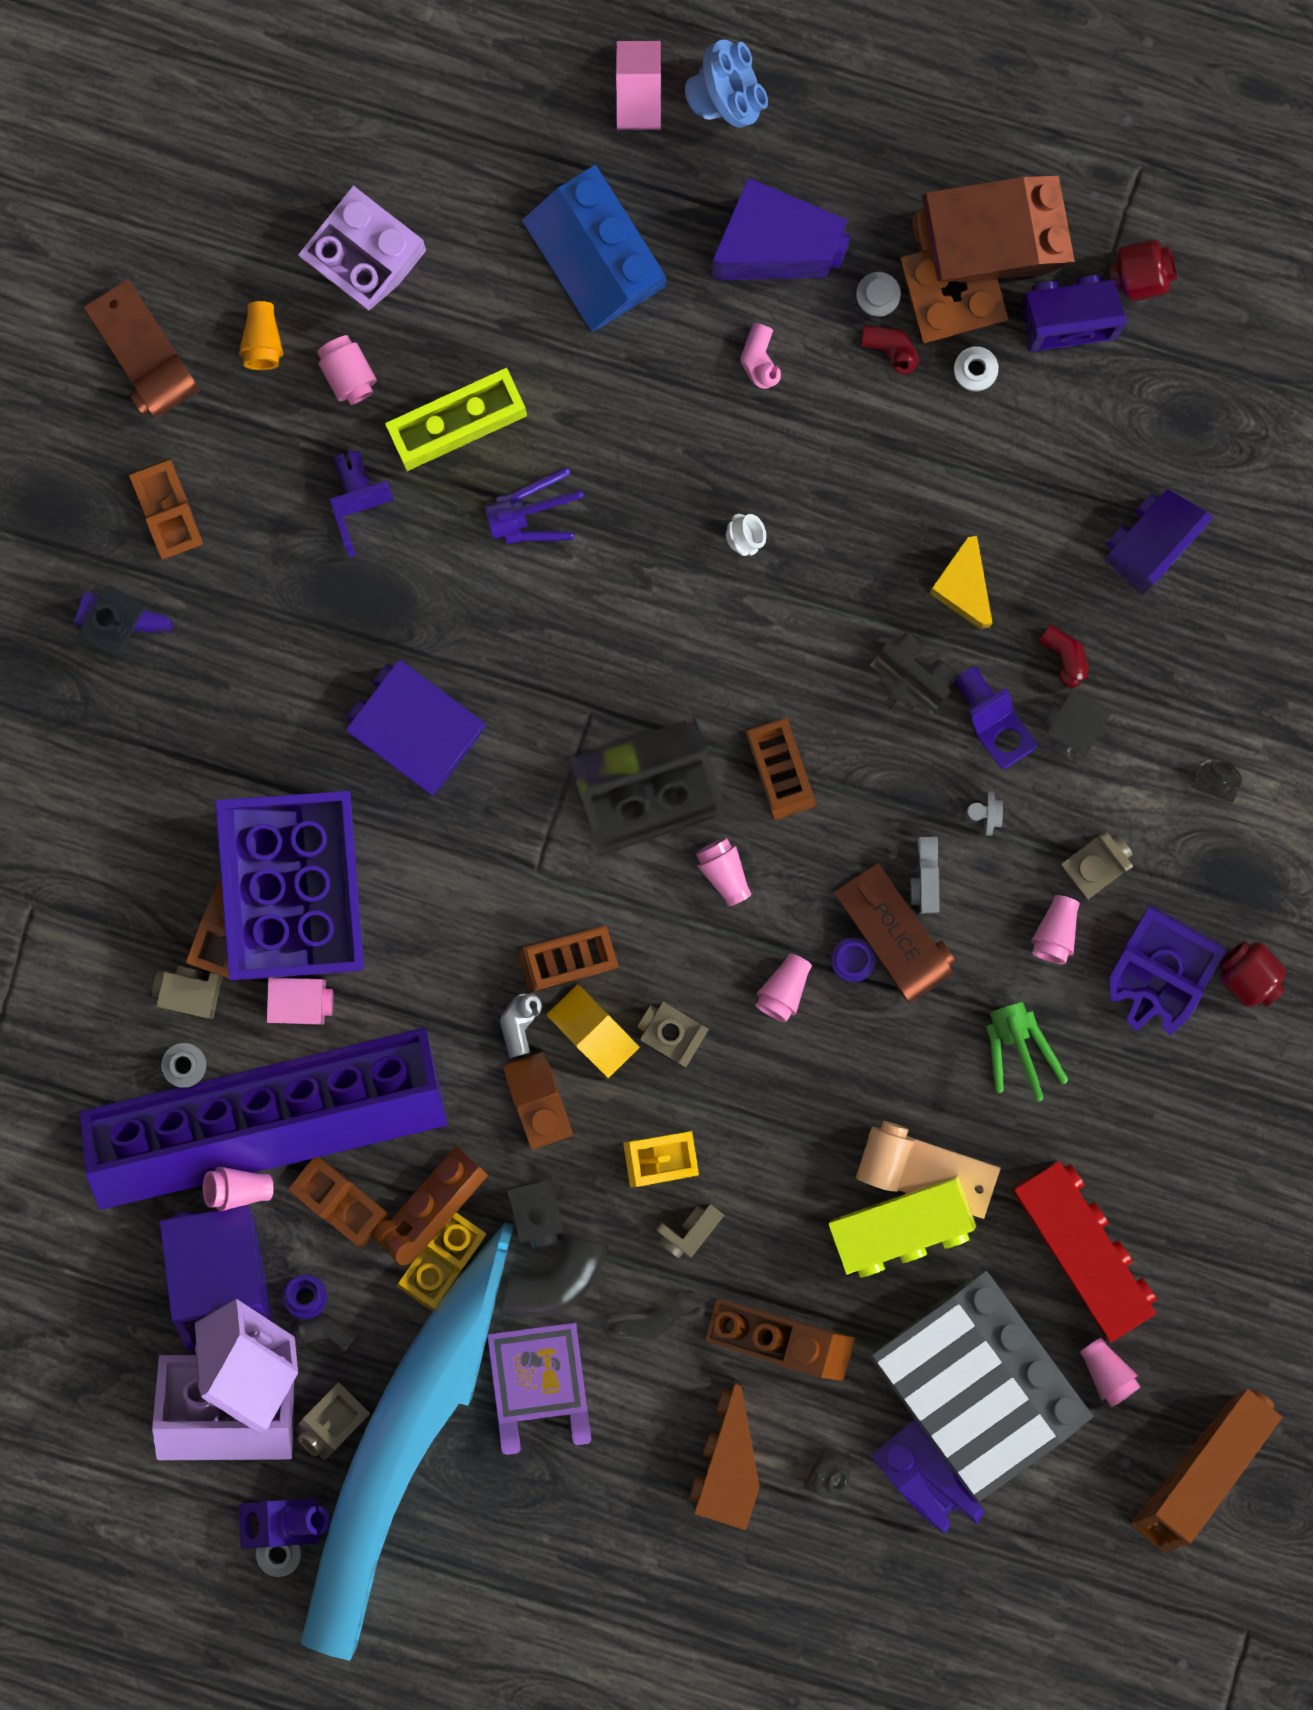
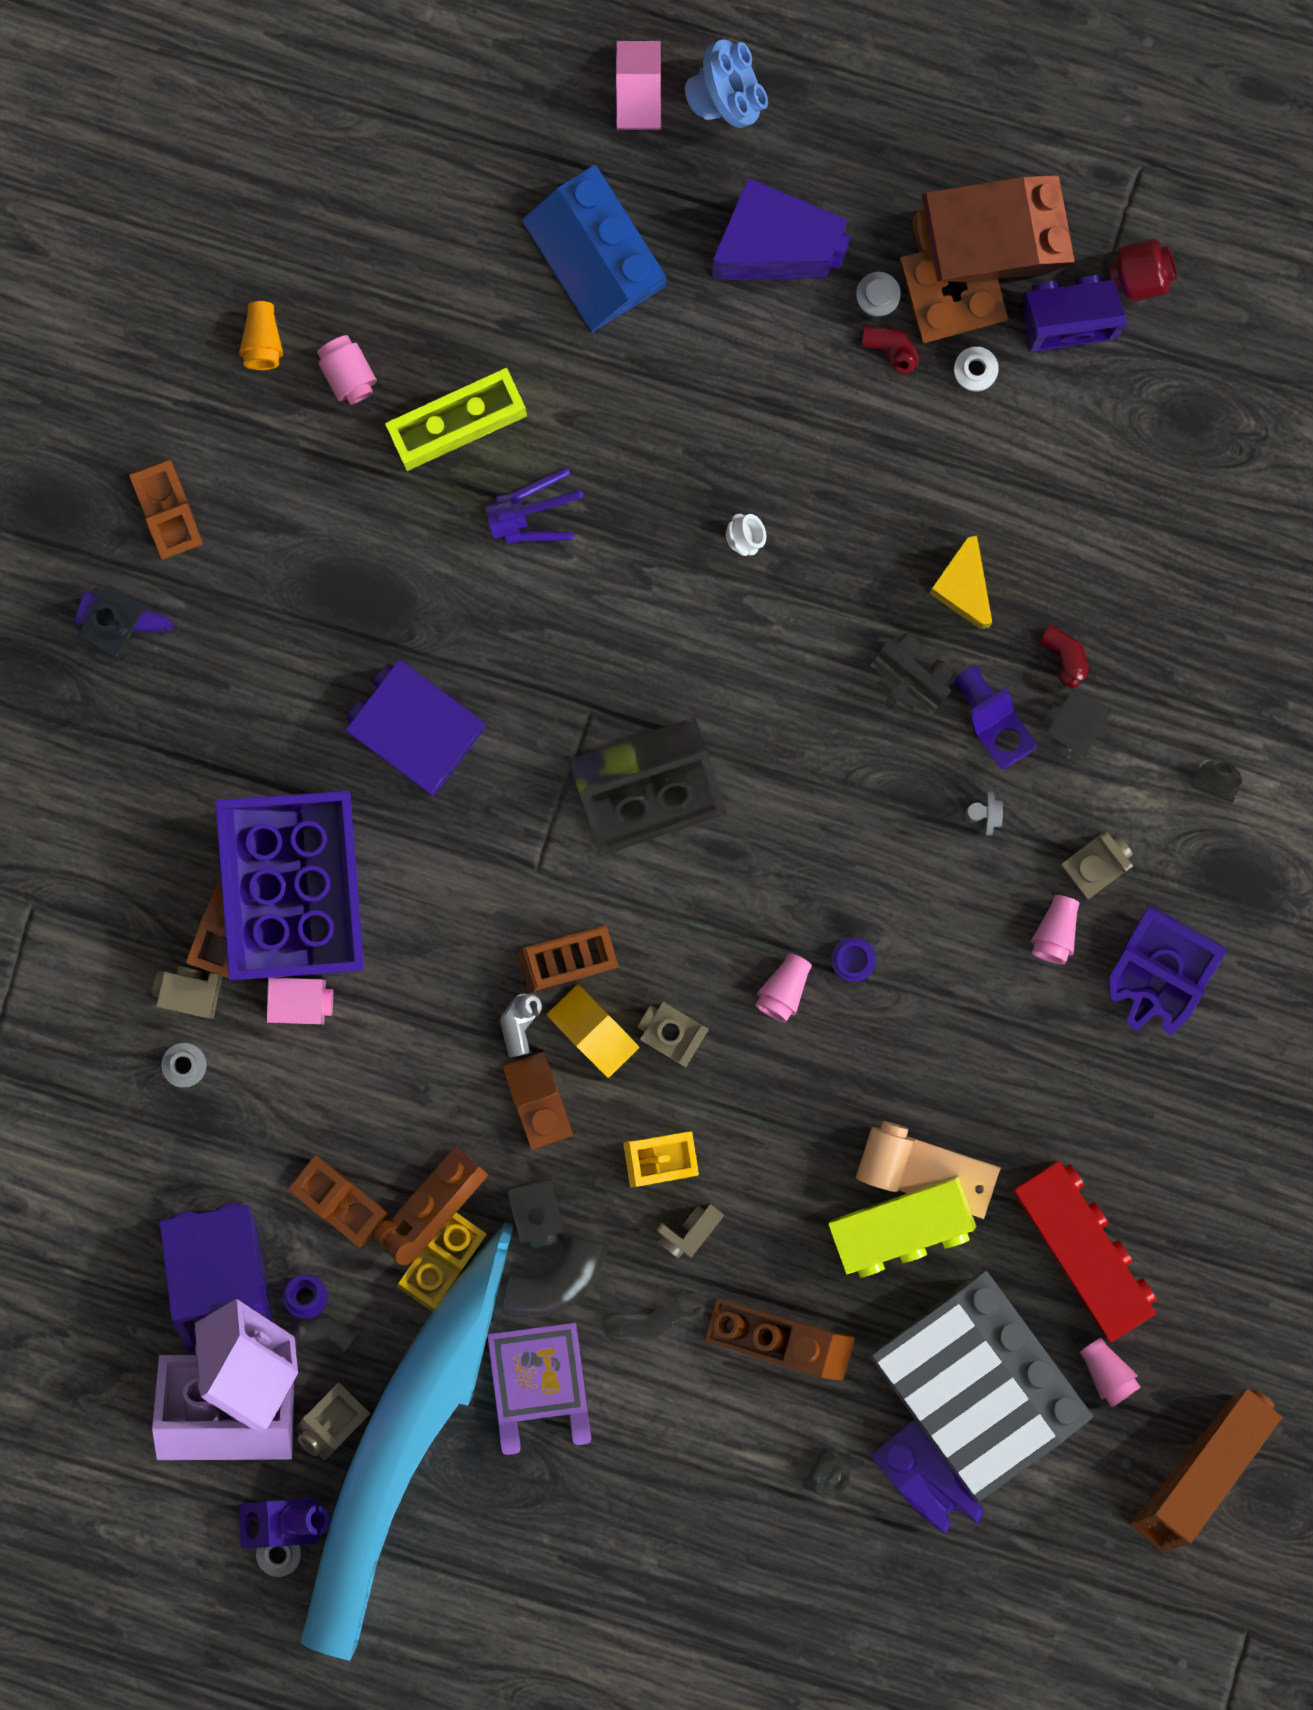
dark purple slope [80,1027,448,1210] -> none
copper door [84,279,200,419] -> none
bright pink cone [203,1166,273,1212] -> none
lavender slope [298,186,426,311] -> none
dark purple bracket [330,451,393,557] -> none
dark orange slope [689,1381,760,1530] -> none
bright pink cone [695,837,752,907] -> none
bright pink arm [740,323,781,389] -> none
dark orange slope [745,717,816,820] -> none
copper door [834,863,956,1004] -> none
light grey plate [910,837,939,914] -> none
bright green plant [986,1002,1068,1101] -> none
dark purple slope [1104,488,1213,595] -> none
dark red head [1219,941,1286,1007] -> none

